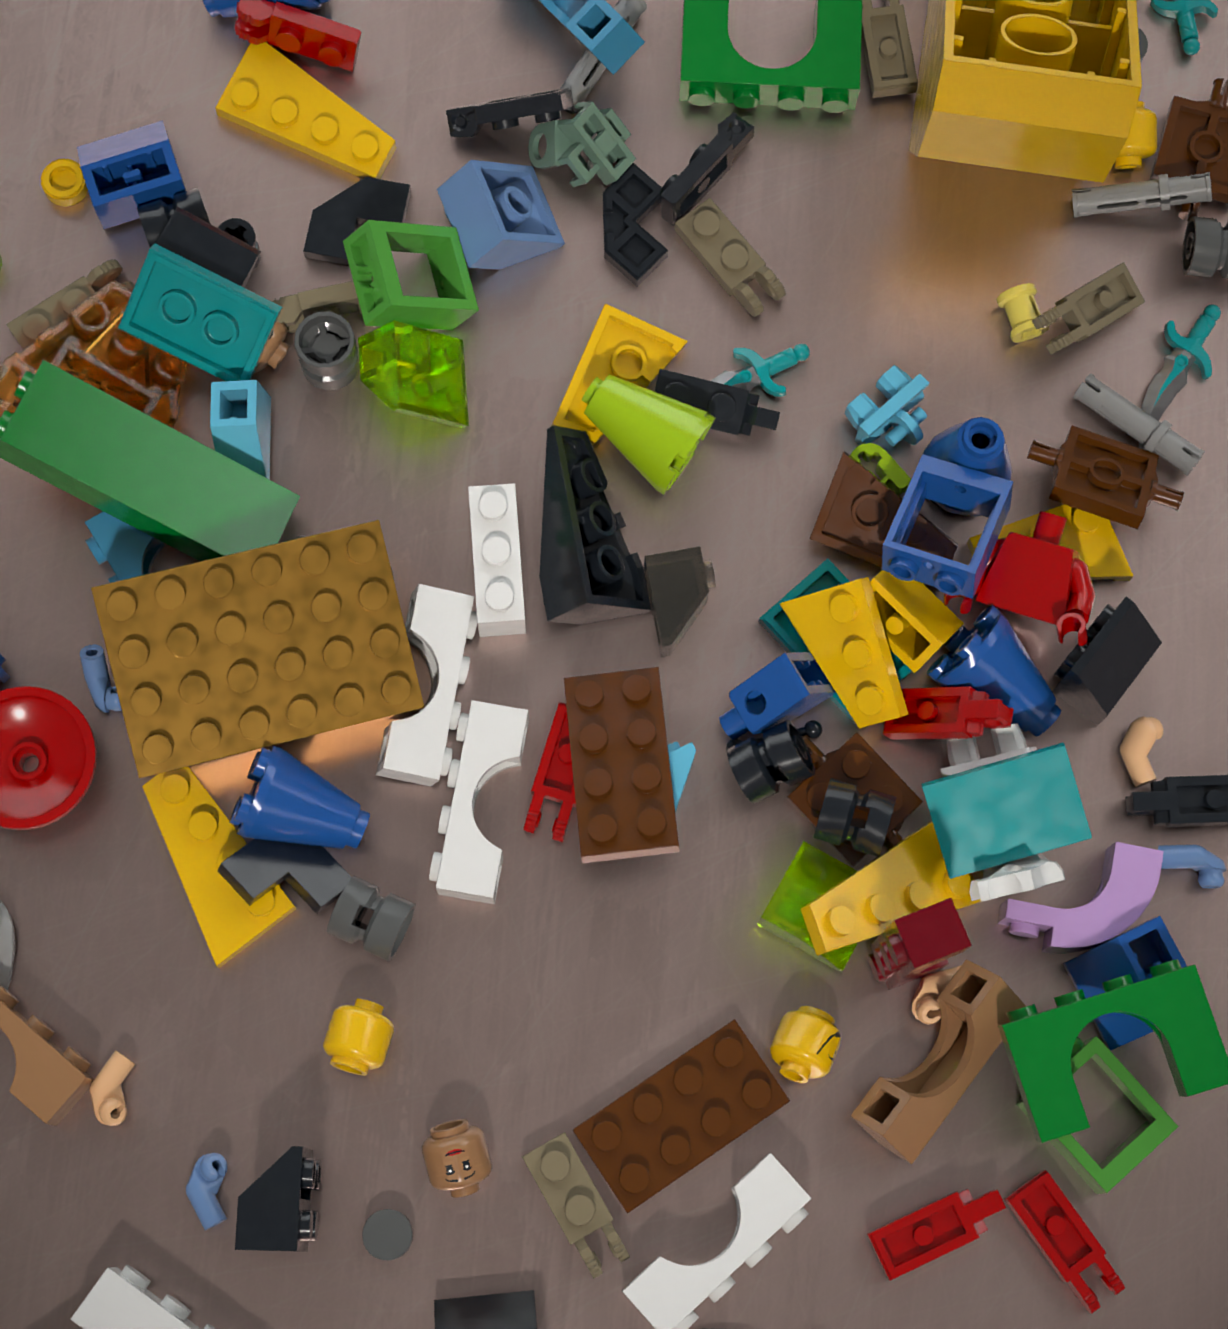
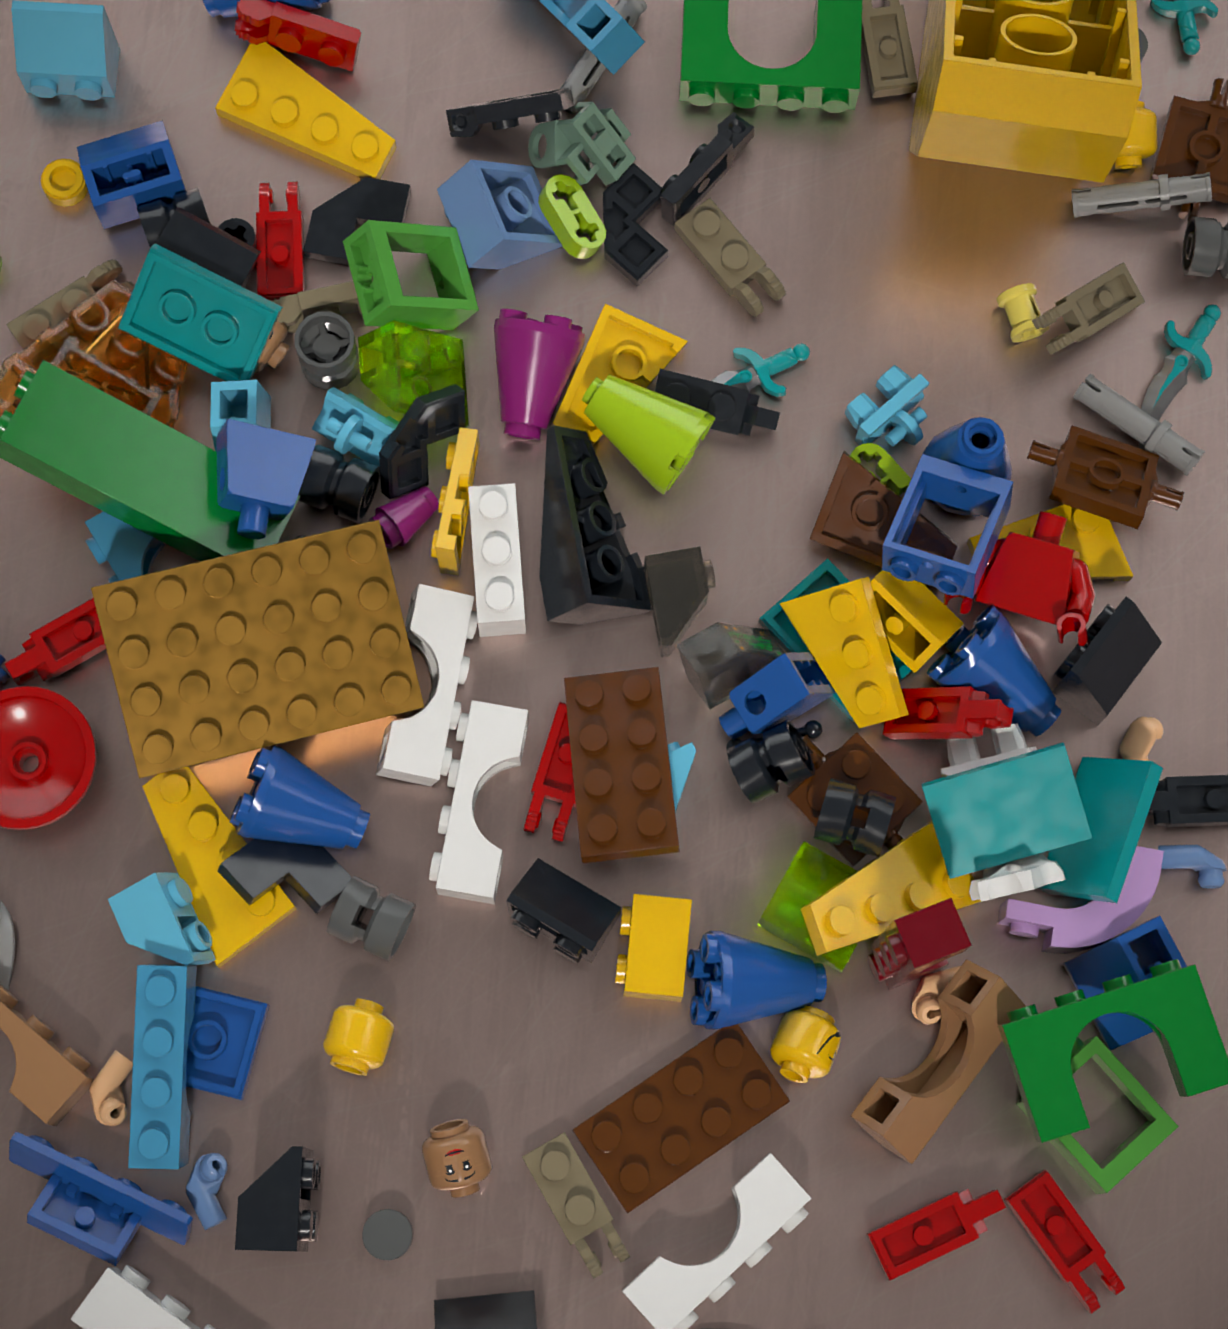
medium blue arm [80,644,122,714] -> none
none -> red hinge [4,598,106,686]
none -> blue bracket [9,1132,193,1266]
none -> medium azure slope [11,0,120,101]
none -> medium azure slope [108,872,216,965]
none -> dark azure arch [128,964,197,1169]
none -> blue tile [186,986,270,1101]
none -> torso [216,419,316,539]
none -> red hinge [256,181,305,301]
none -> black wheel [298,444,380,523]
none -> medium azure hips [312,387,399,466]
none -> magenta cone [369,486,439,549]
none -> black tile [379,384,466,499]
none -> yellow wing [431,427,480,576]
none -> magenta cone [494,308,585,440]
none -> black slope [506,858,622,964]
none -> lime beam [538,174,606,259]
none -> yellow brick [615,894,692,1002]
none -> clear smoke slope [677,622,785,709]
none -> blue cone [687,931,827,1029]
none -> teal tile [1038,757,1163,903]

